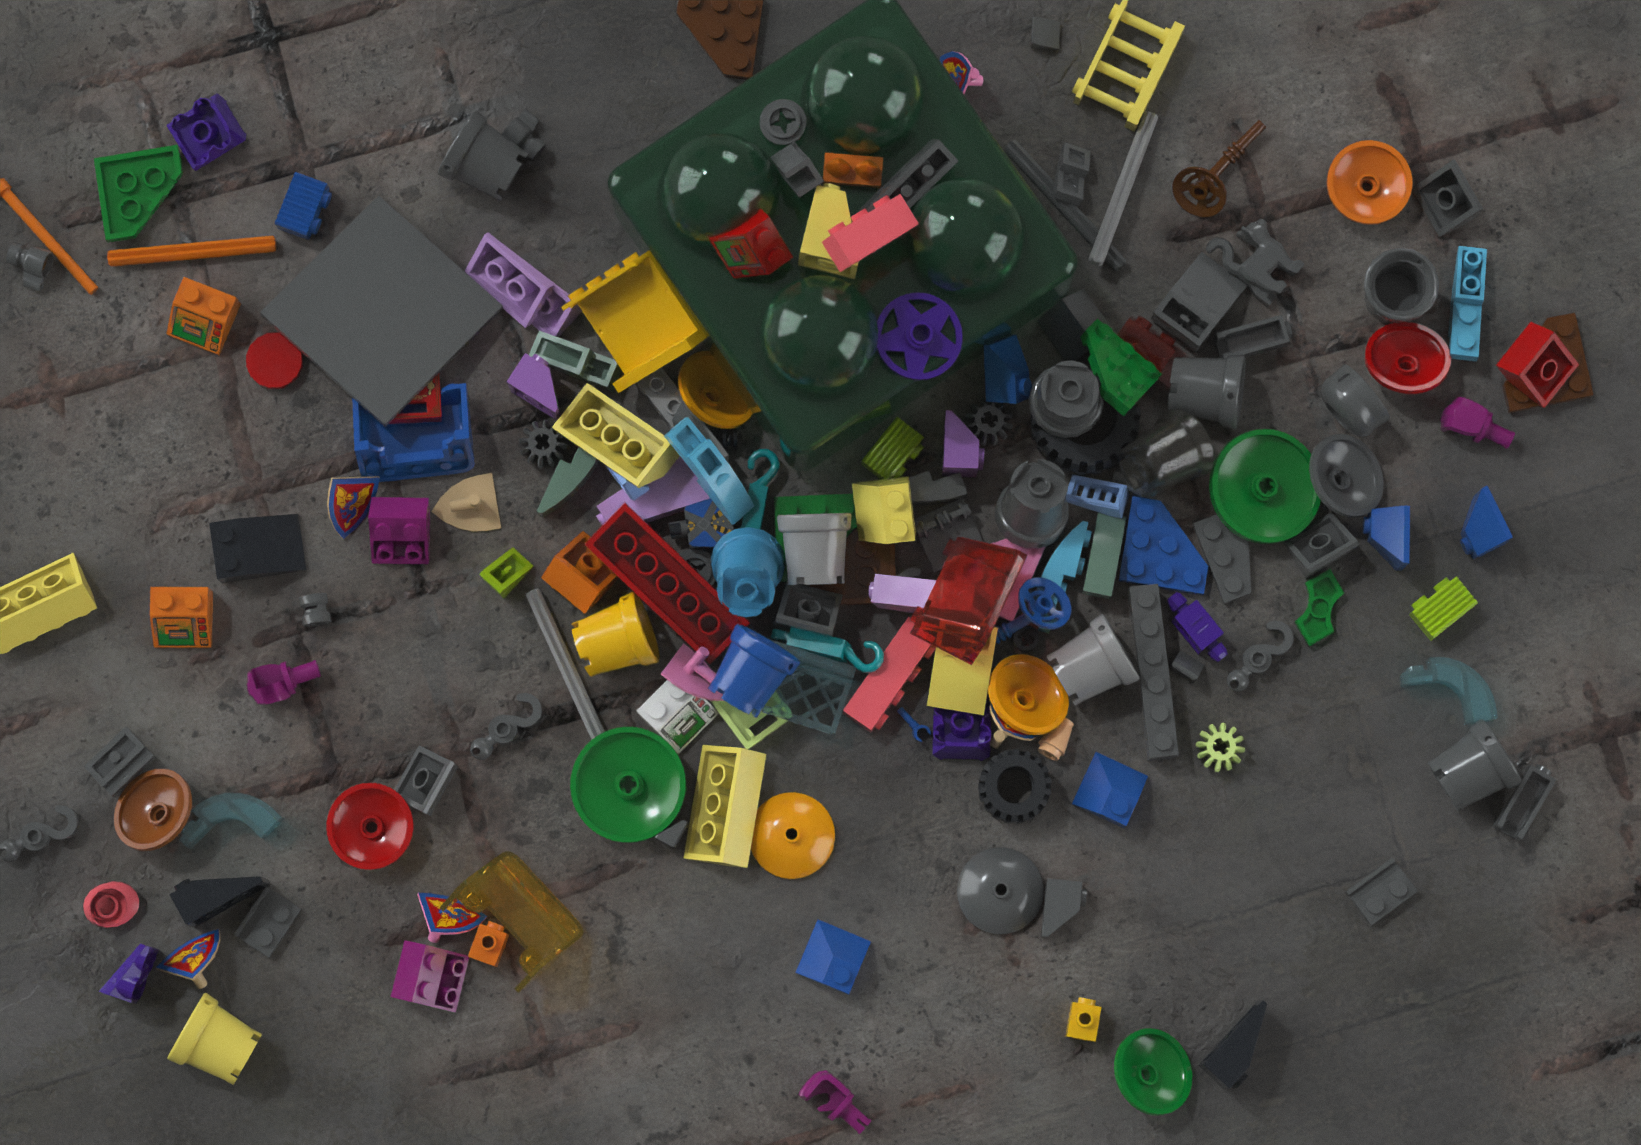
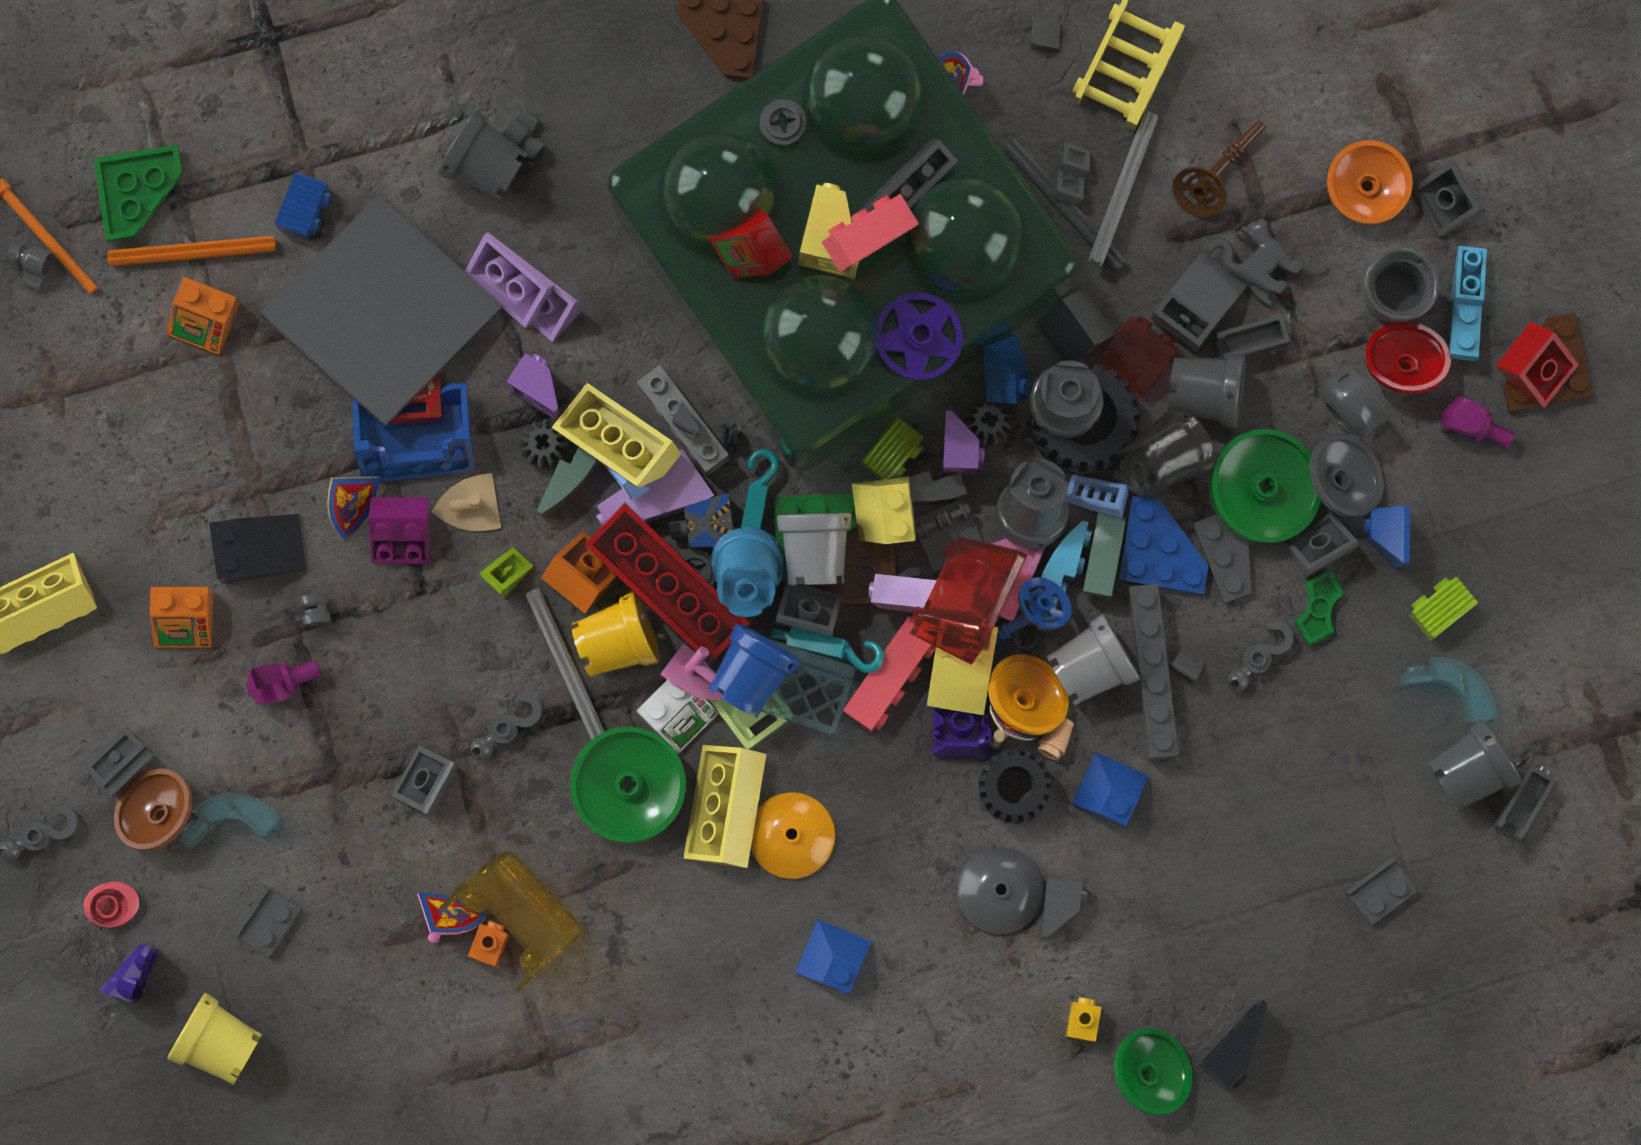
shield [156,929,221,989] -> none
dark purple slope [167,93,246,171] -> none
black slope [169,876,271,928] -> none
red tile [246,332,303,389] -> none
red dish [326,783,414,870] -> none
magenta slope [391,940,469,1013] -> none
sand green slope [529,330,622,393] -> none
yellow panel [561,250,707,393] -> none
dark grey slope [655,820,688,849] -> none
medium azure slope [664,417,754,525] -> none
light orange dish [678,351,756,429] -> none
dark grey window [770,141,824,197] -> none
magenta piece [798,1070,871,1134] -> none
orange tile [823,153,883,188] -> none
blue hand [897,707,931,742] -> none
green plate [1080,318,1162,416] -> none
dark purple piece [1167,592,1228,662] -> none
yellowish green gear [1195,723,1245,772] -> none
blue slope [1460,485,1513,559] -> none

